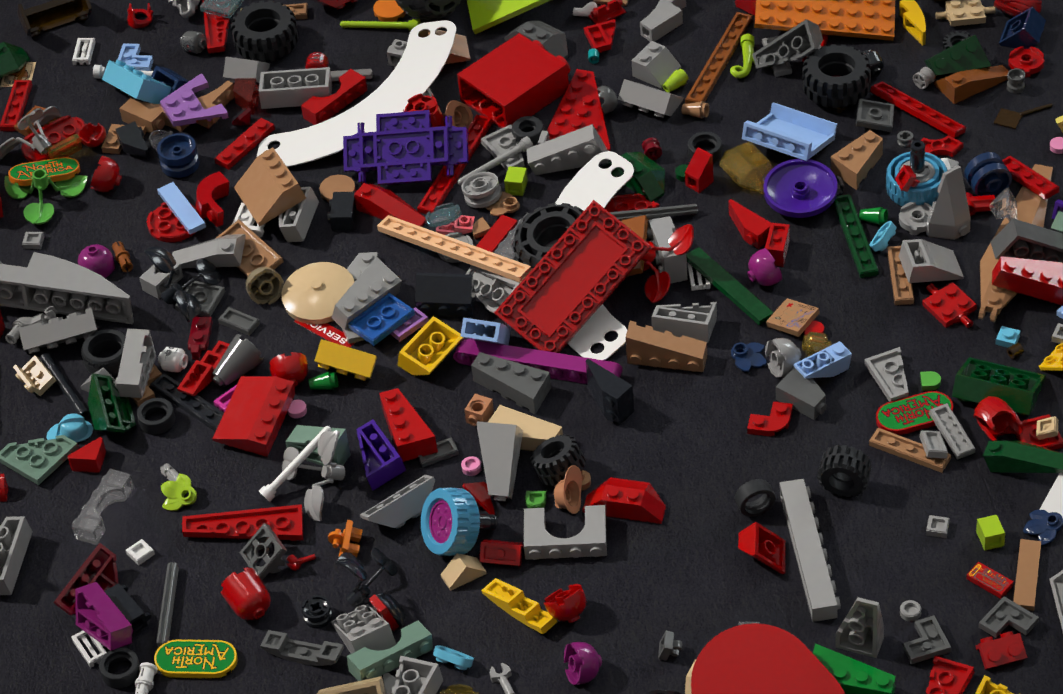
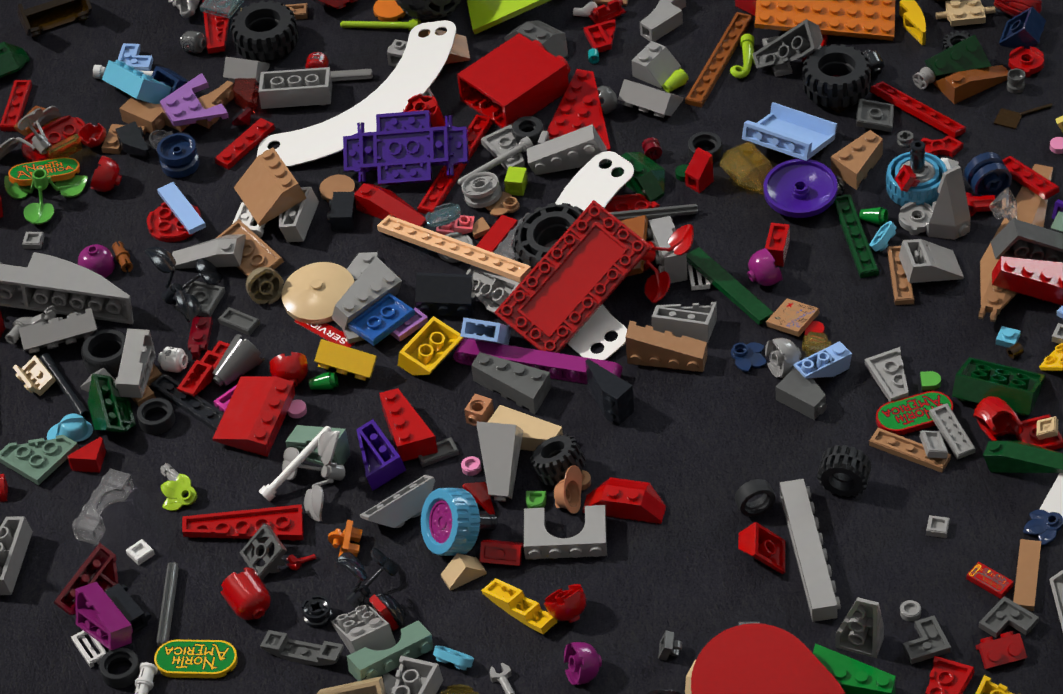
sticker [0,62,36,87] -> none
white tile [72,38,96,65] -> none
red piece [127,3,153,29] -> none
light grey brick [139,262,183,299] -> none
red arch [196,171,229,227] -> none
red arch [301,69,367,125] -> none
nougat piece [443,100,473,128] -> none
medium nougat cone [682,101,709,119] -> none
red slope [728,199,771,249] -> none
red plate [747,402,793,436] -> none
red plate [922,282,977,328] -> none
lime panel [976,515,1005,551] -> none

